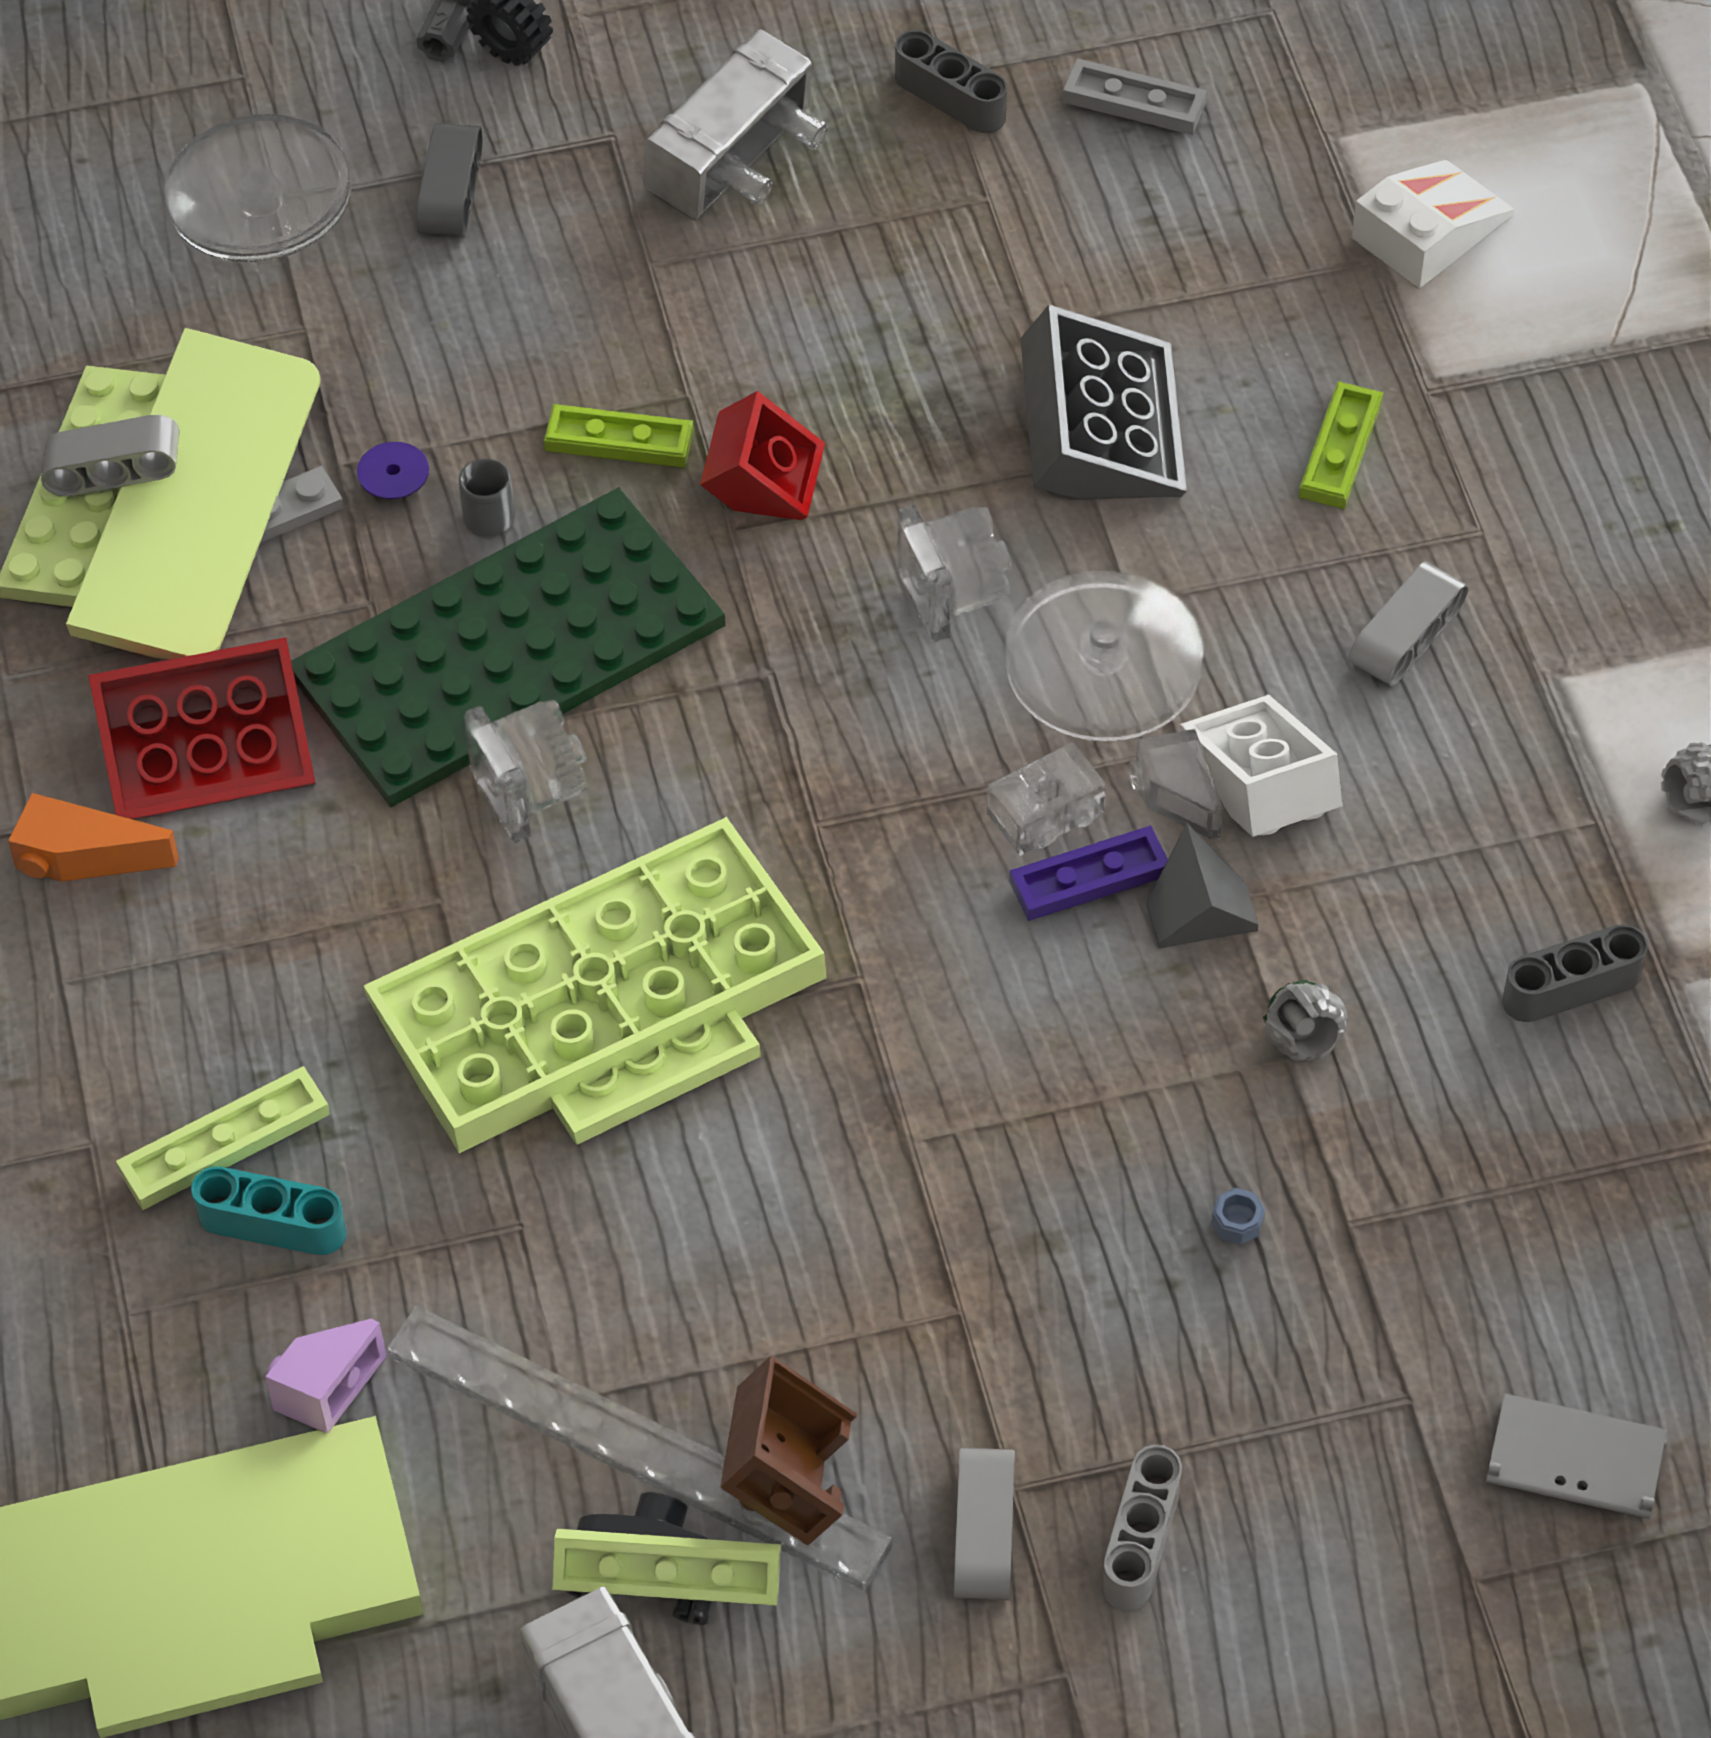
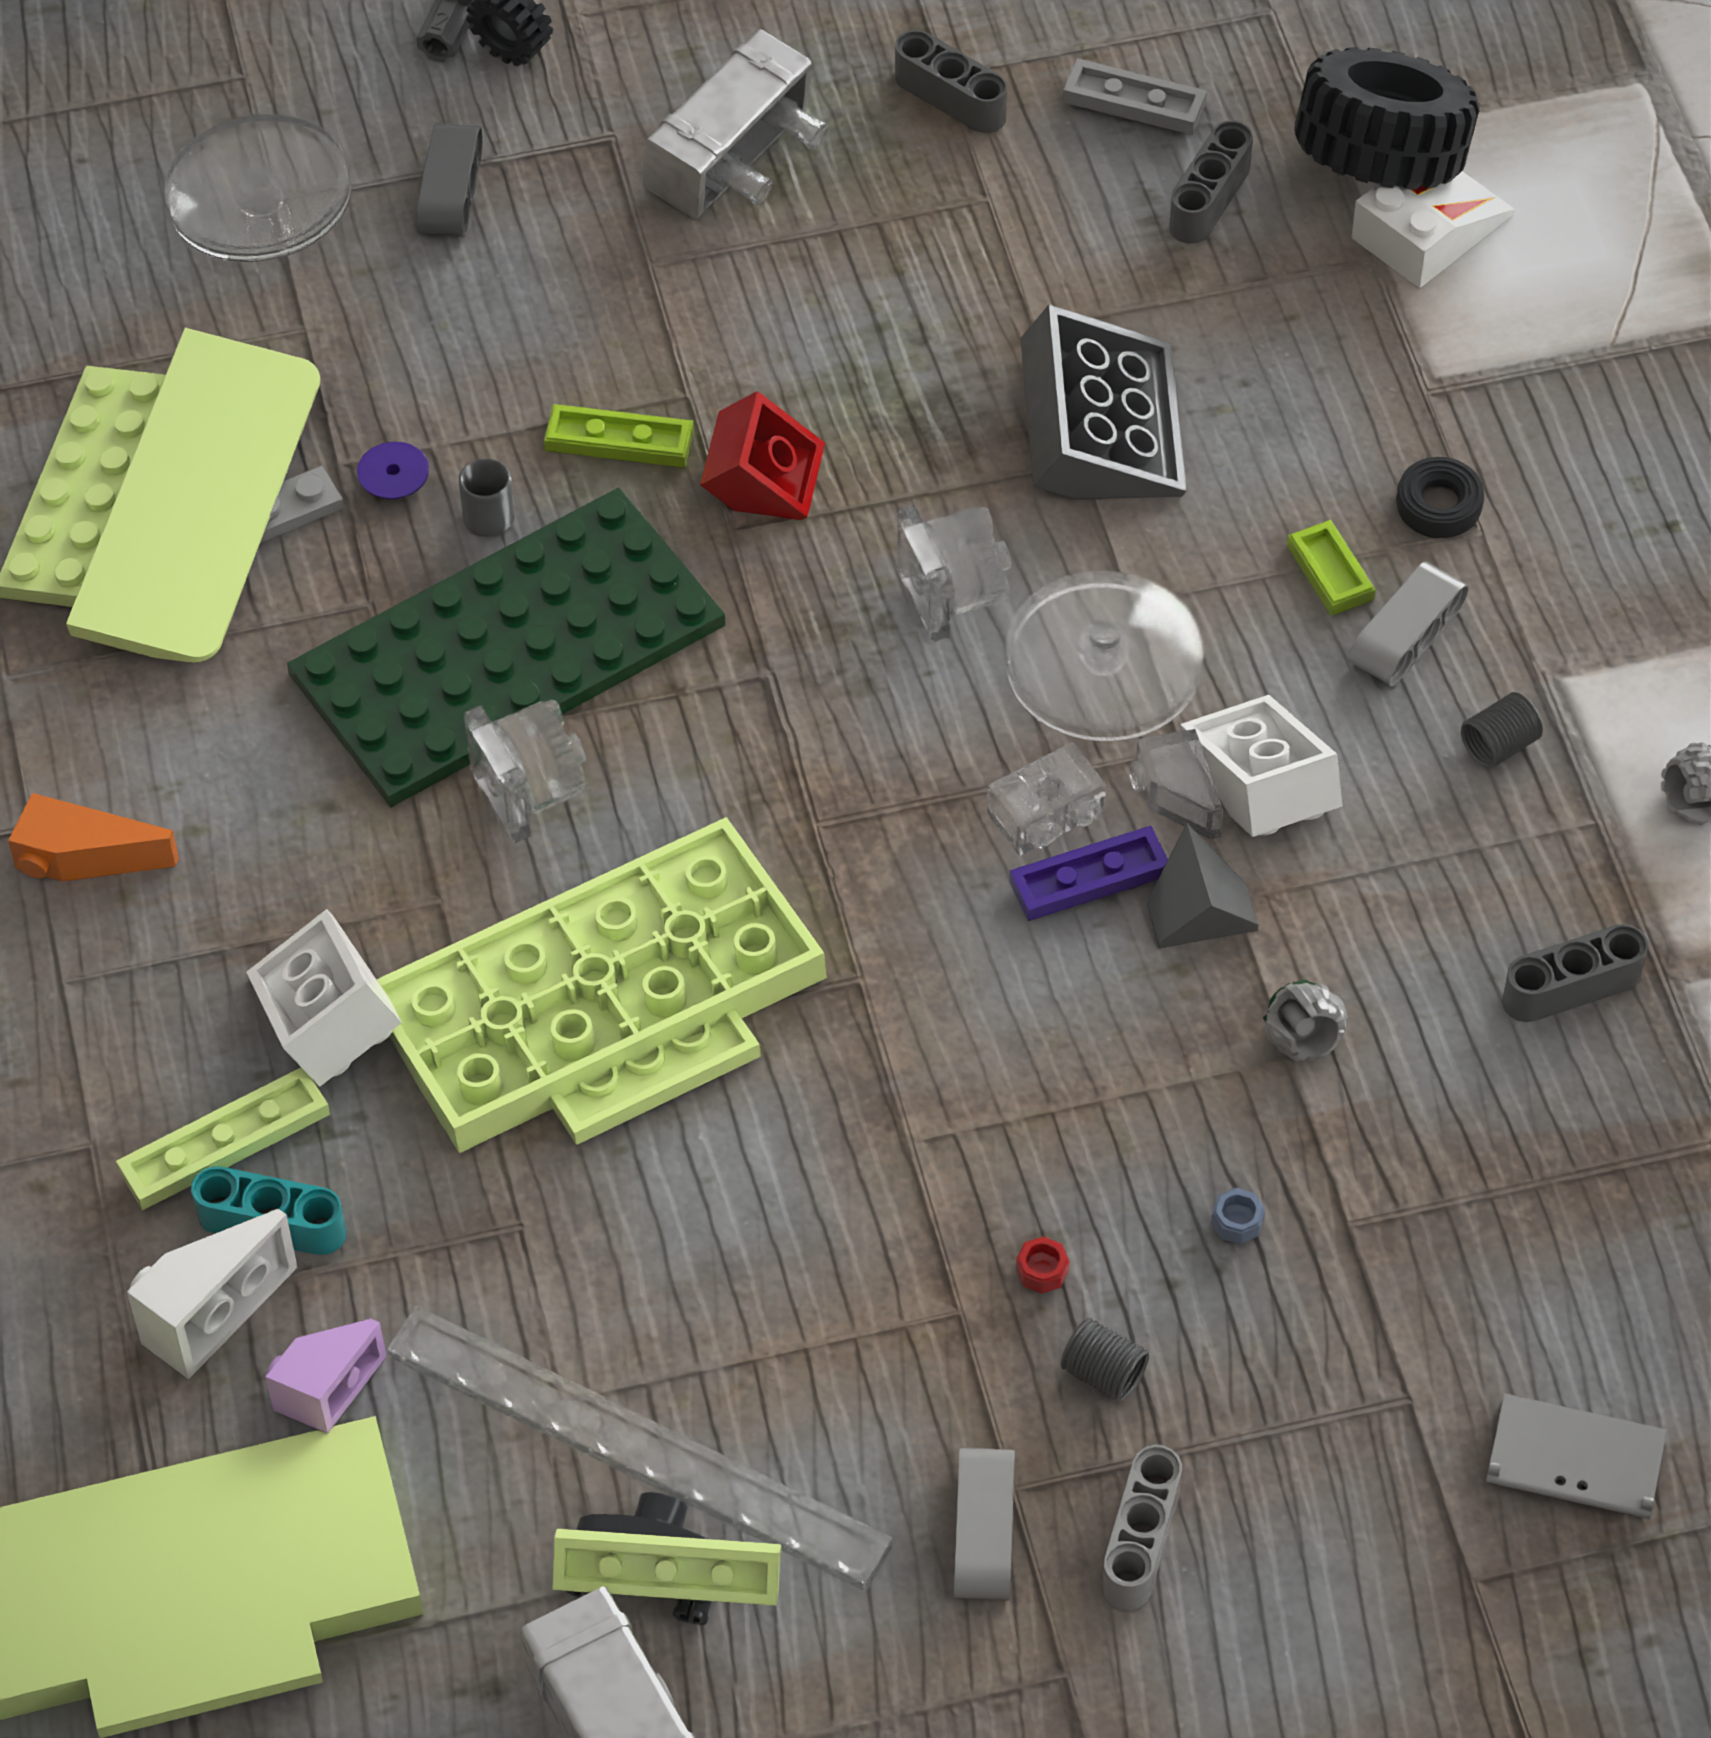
light grey beam [41,415,180,496] -> none
red slope [88,637,316,820] -> none
reddish brown piece [720,1355,857,1546] -> none
lime tile [1298,381,1383,509] -> none
none -> white slope [127,1209,298,1379]
none -> white slope [246,909,402,1087]
none -> red tile [1016,1236,1070,1294]
none -> dark grey piece [1061,1318,1149,1402]
none -> dark grey beam [1169,120,1253,244]
none -> lime tile [1287,520,1376,616]
none -> black tyre [1294,47,1480,189]
none -> black tyre [1396,457,1484,538]
none -> dark grey piece [1461,692,1543,769]

